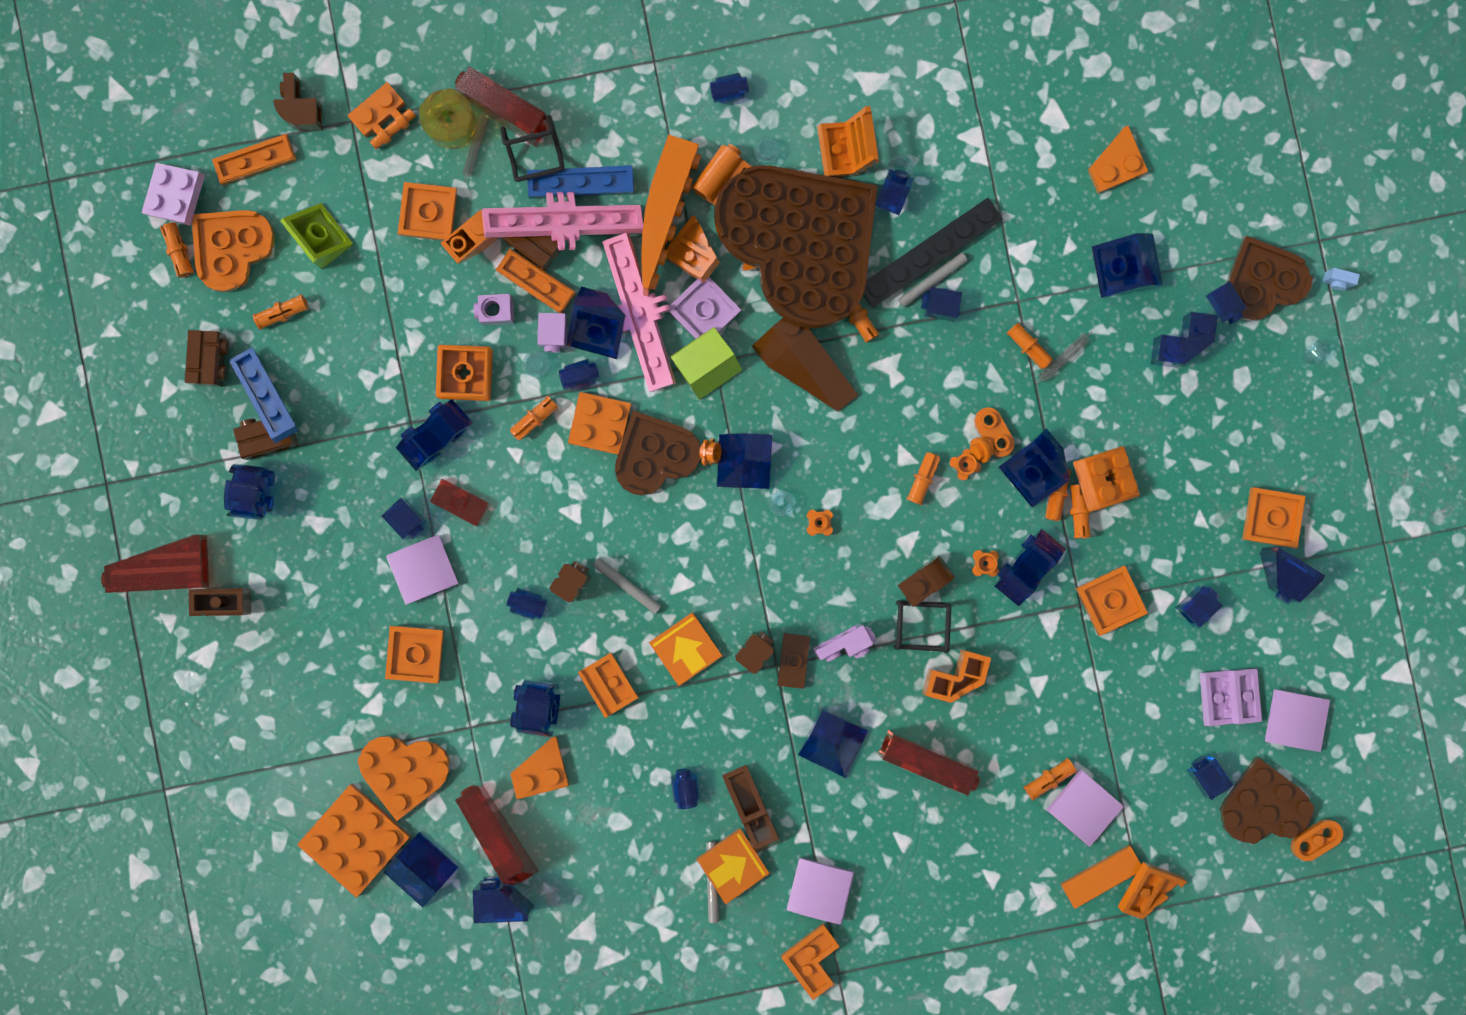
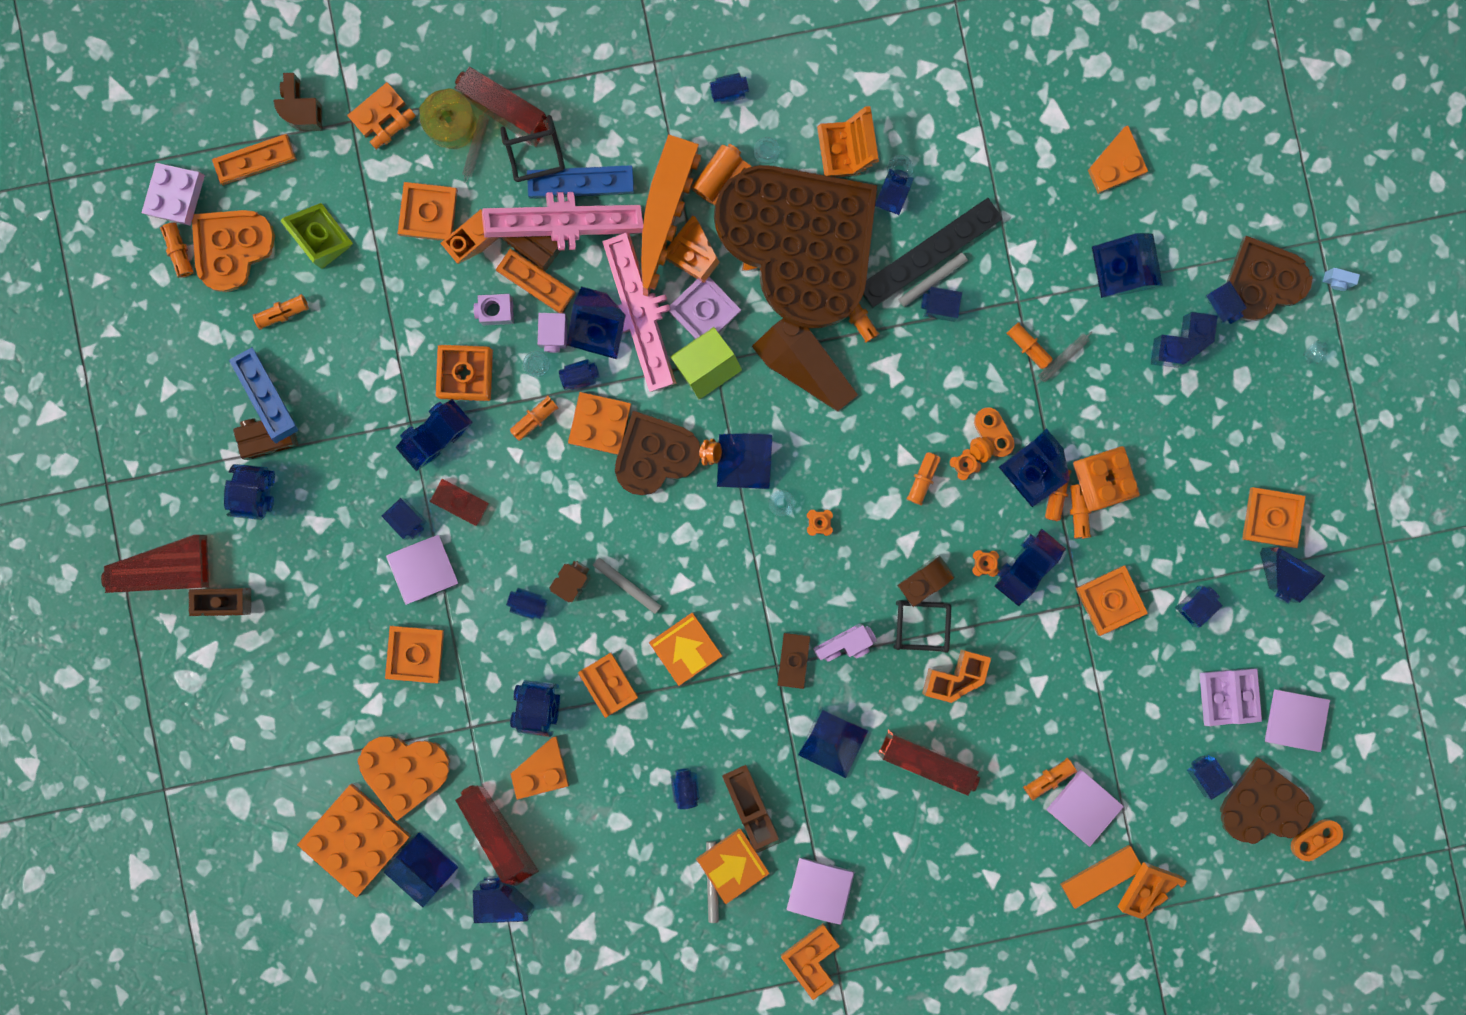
reddish brown brick [185,330,230,387] -> none
reddish brown brick [735,631,774,674] -> none

